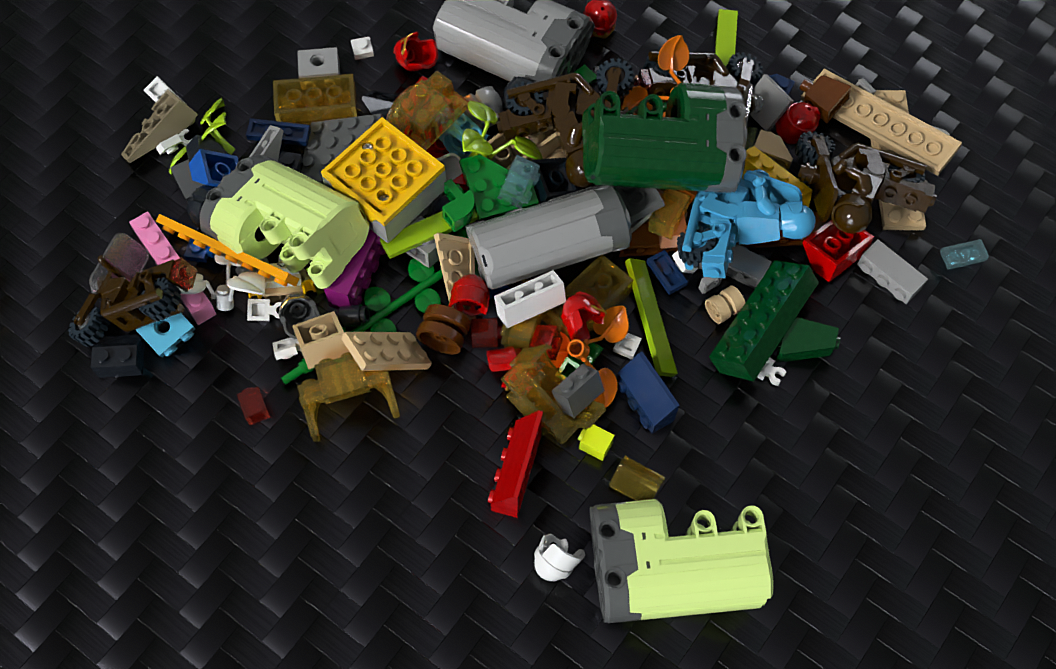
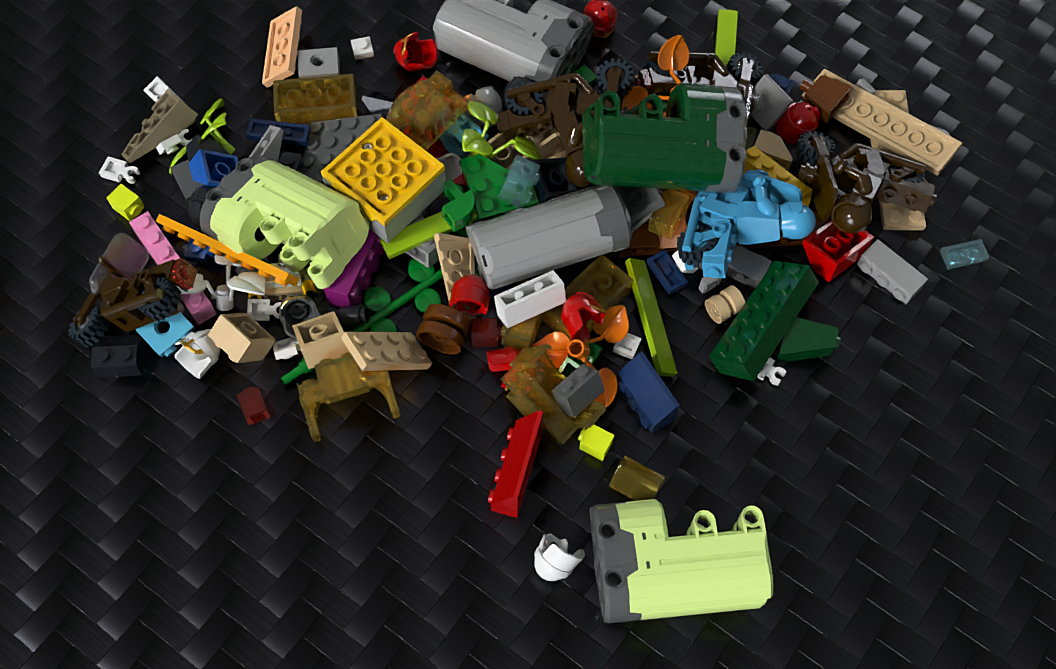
clear red brick [529,325,563,360] -> none
none -> white plate [99,156,140,184]
none -> neon yellow brick [106,184,144,221]
none -> white helmet [175,329,221,379]
none -> tan brick [208,313,276,363]
none -> light nougat plate [262,6,302,87]

